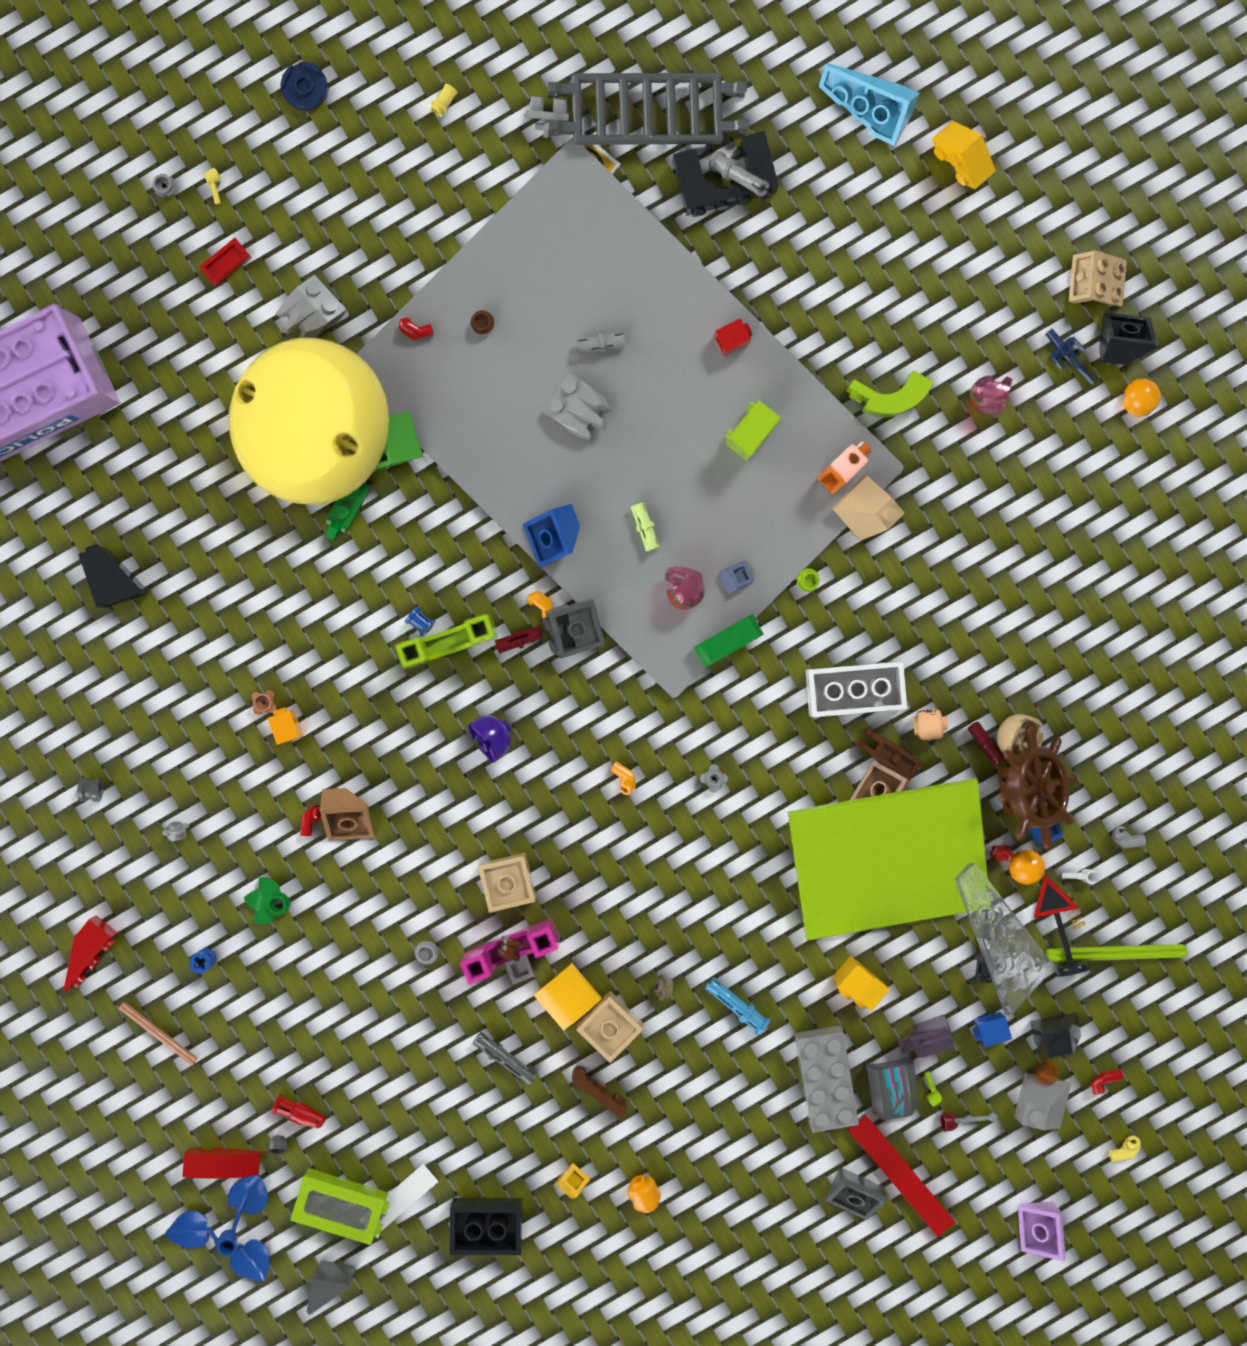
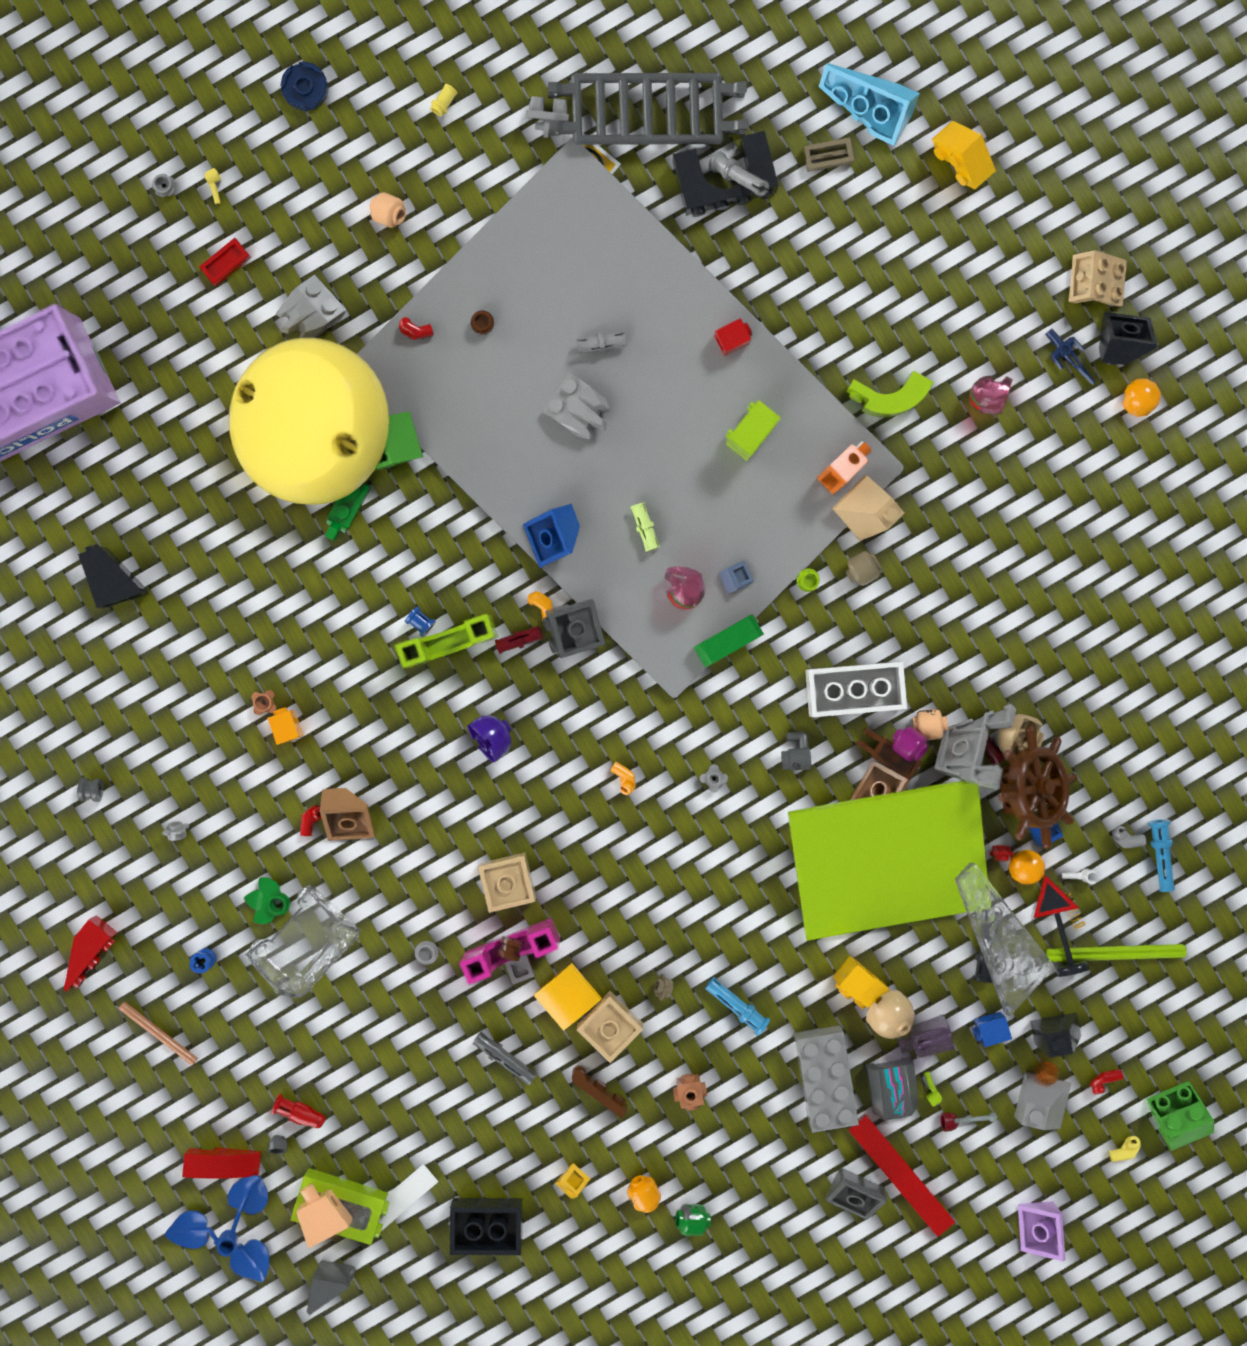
none -> clear windscreen [245,885,360,998]
none -> light nougat torso [297,1183,353,1248]
none -> light nougat head [370,192,406,228]
none -> nougat brick [673,1074,707,1110]
none -> green head [675,1204,711,1236]
none -> dark grey piece [781,731,811,771]
none -> dark tan tile [803,137,854,172]
none -> dark tan head [845,551,882,586]
none -> tan cylinder [866,990,915,1039]
none -> magenta head [892,727,928,762]
none -> light grey wing [934,704,1016,789]
none -> bright green slope [1146,1081,1214,1151]
none -> dark azure pin [1148,819,1175,892]

